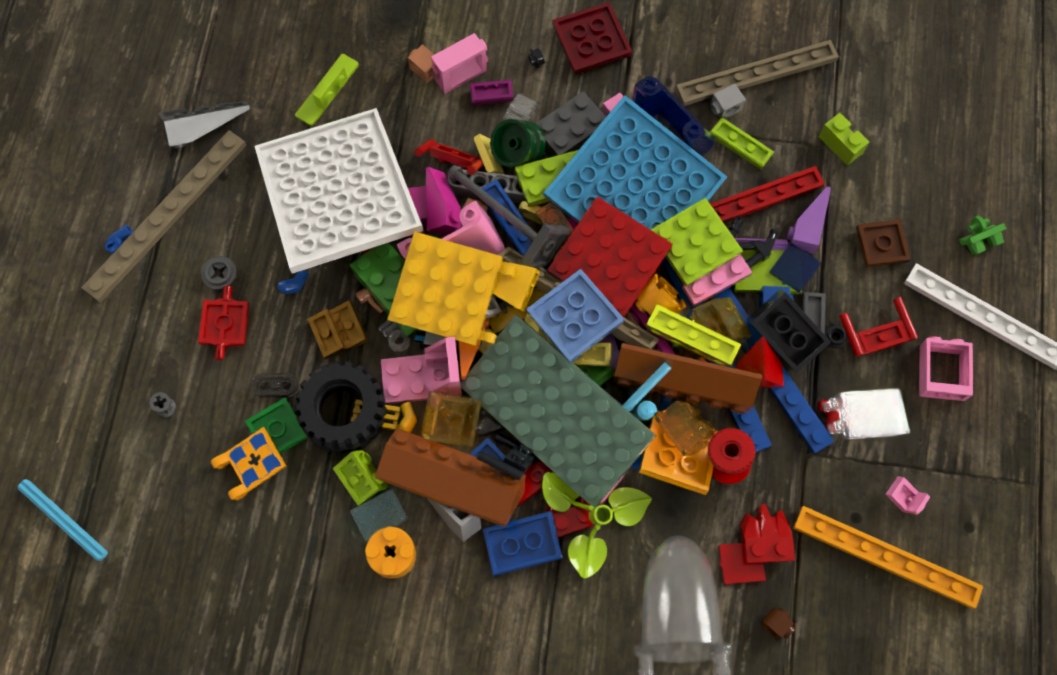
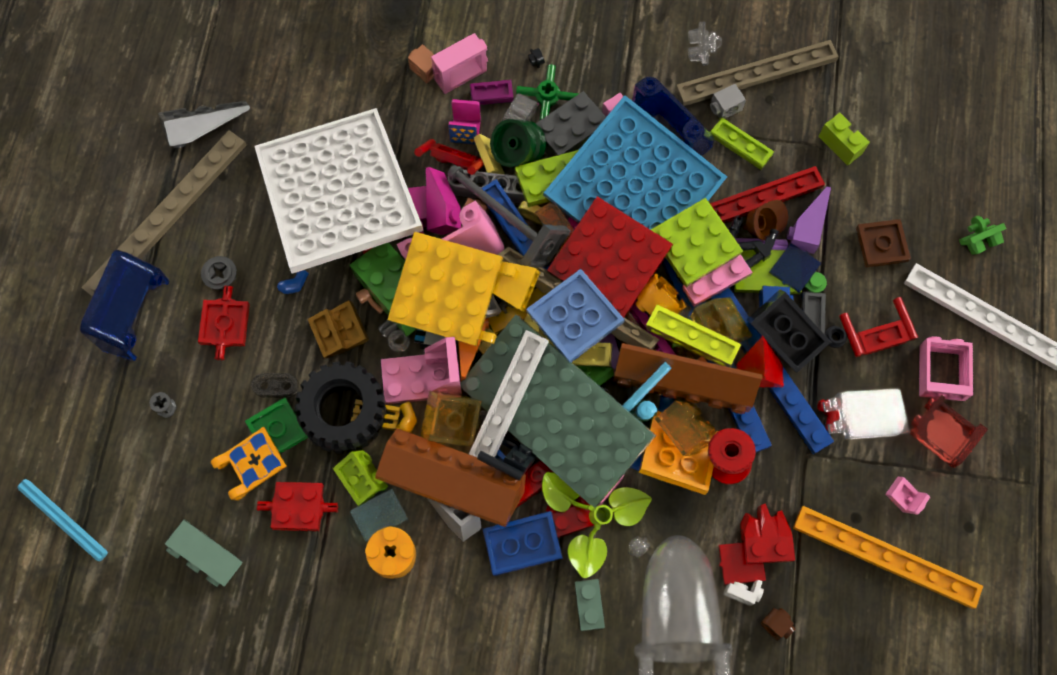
blue arm [105,225,133,254] -> none
lime bracket [295,54,359,127] -> none
dark red plate [552,2,632,75] -> none
none -> clear blue windscreen [80,250,170,361]
none -> sand green wedge [165,519,243,587]
none -> red plate [257,482,338,531]
none -> dark pink piece [448,99,481,145]
none -> white plate [469,330,549,457]
none -> green bar [516,64,579,121]
none -> sand green plate [574,579,605,631]
none -> clear plate [628,536,650,558]
none -> clear hips [688,22,722,66]
none -> white bracket [723,580,764,606]
none -> reddish brown piece [743,200,788,241]
none -> bright green plate [804,272,827,293]
none -> clear red panel [908,394,988,468]

